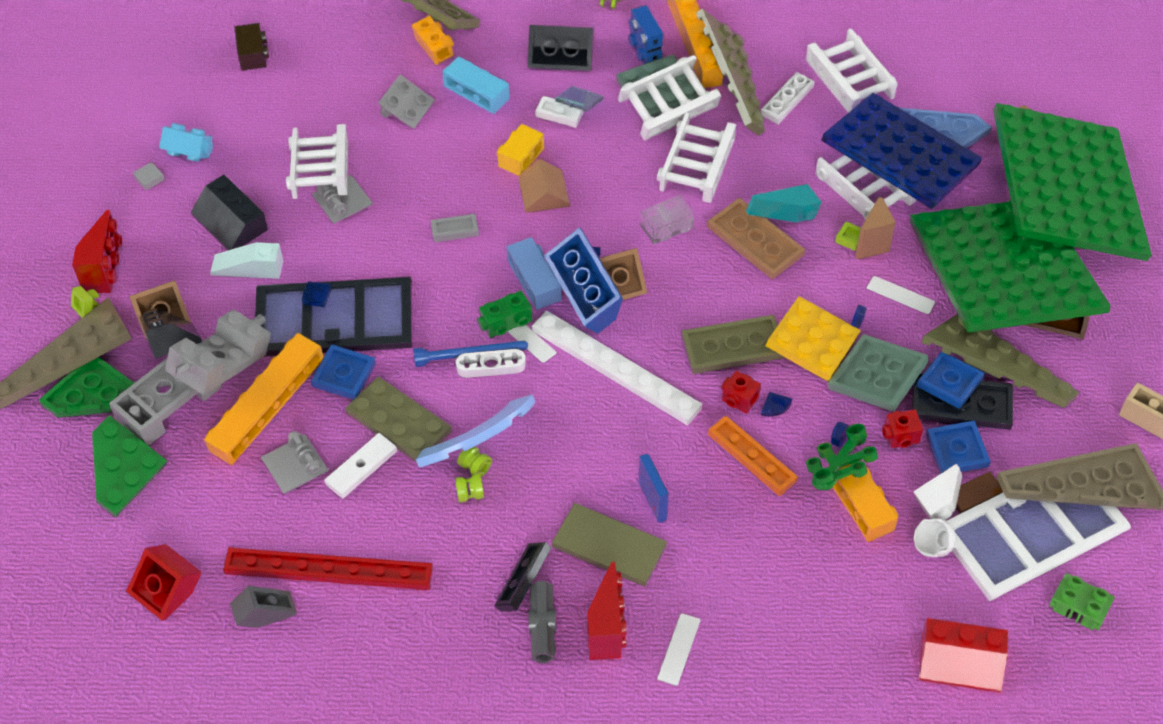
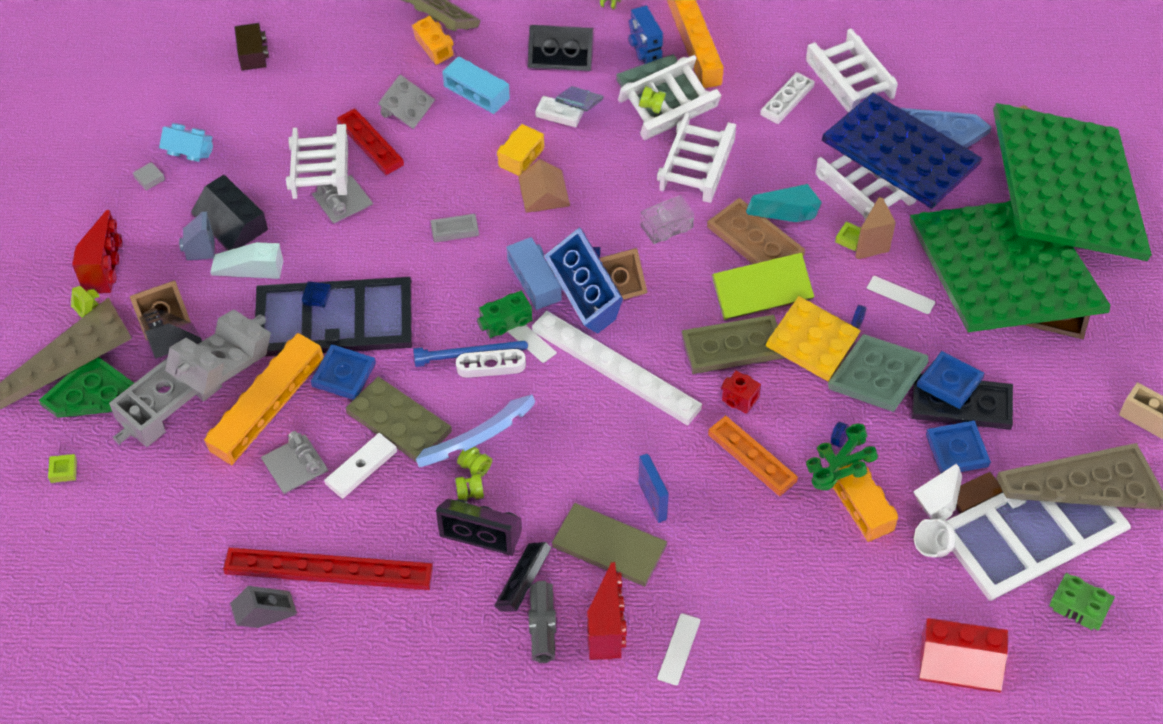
green plate [92,415,167,518] -> none
red slope [126,544,202,621] -> none
olive wing [696,8,765,136] -> none
clear blue tile [761,392,793,417] -> none
red brick [882,409,923,448] -> none
olive wing [921,314,1079,408] -> none
none -> lime plate [48,454,77,483]
none -> sand blue slope [179,212,215,261]
none -> red plate [337,108,404,175]
none -> black slope [436,498,522,556]
none -> lime wheel [638,86,666,114]
none -> lime tile [712,253,814,320]

